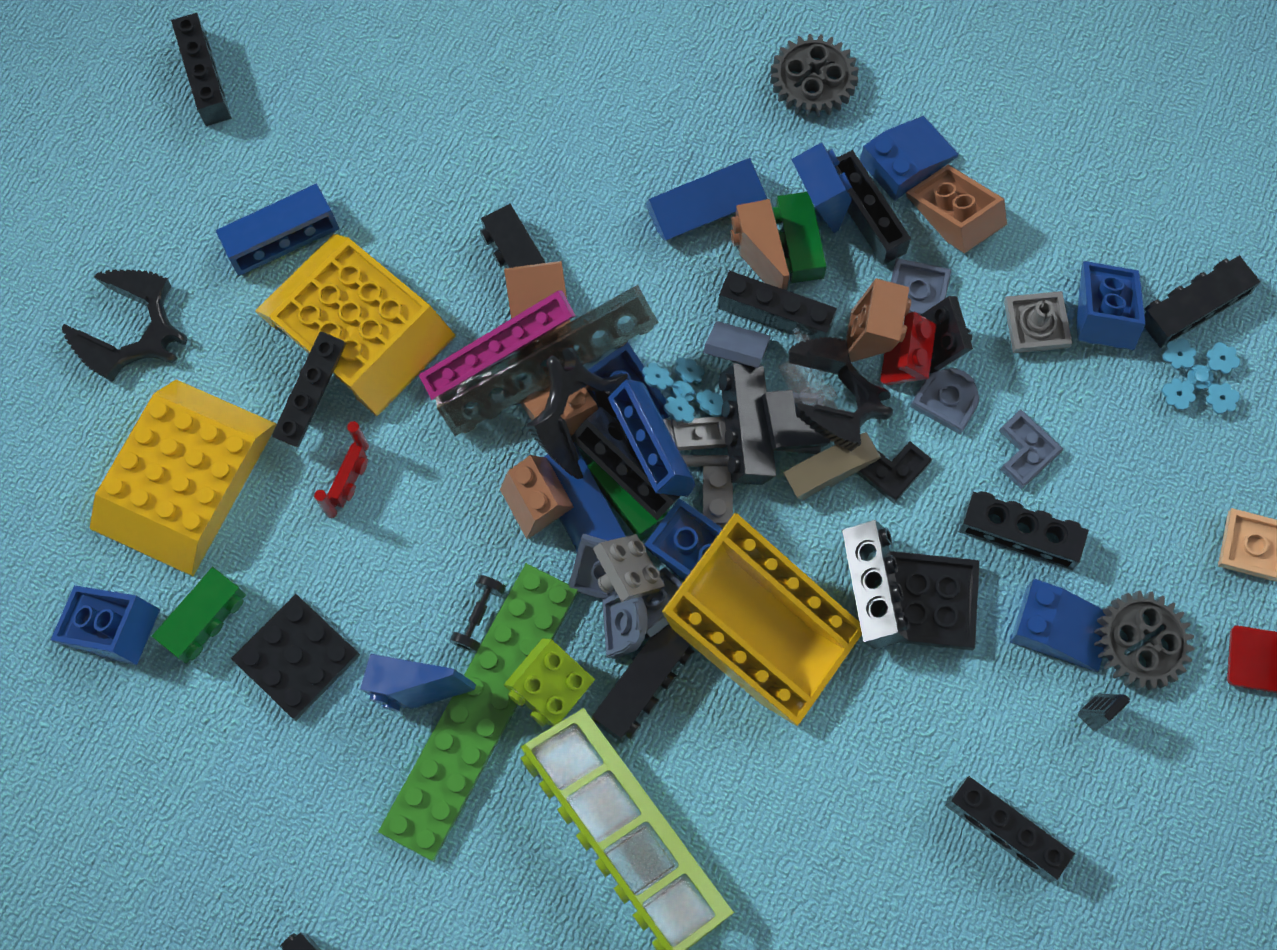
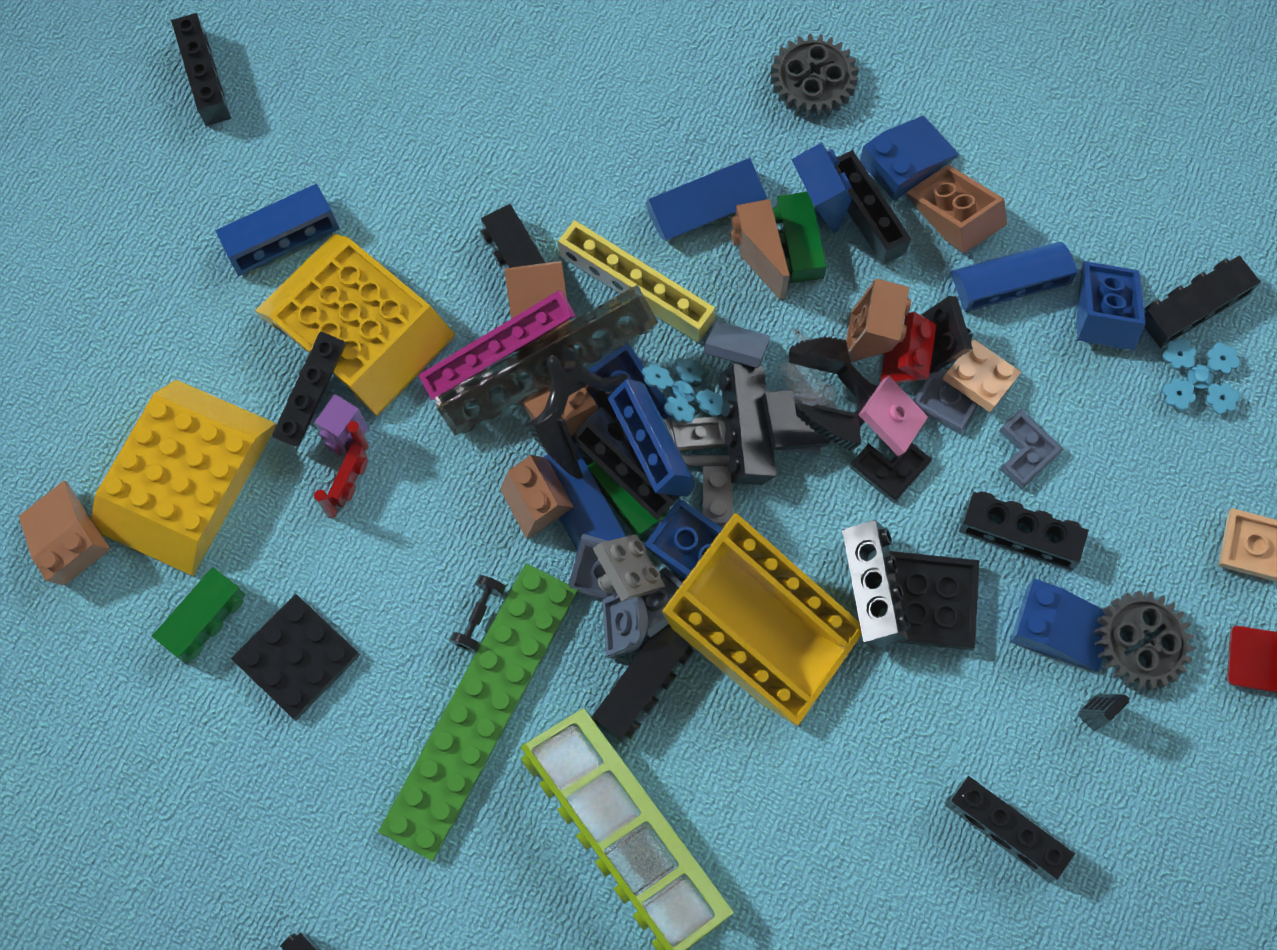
blue slope [50,585,160,665] -> none
black piece [62,269,187,382] -> none
blue slope [360,654,476,712] -> none
lime brick [504,638,595,727] -> none
black brick [718,270,837,340] -> none
dark tan slope [783,432,881,500] -> none
sand blue tile [891,258,952,315] -> none
light grey plate [1004,291,1072,353] -> none
none -> nougat slope [19,481,111,585]
none -> medium lavender brick [314,394,369,454]
none -> light yellow brick [558,220,715,343]
none -> bright pink plate [859,376,928,456]
none -> light nougat plate [943,339,1021,412]
none -> blue brick [950,242,1078,312]

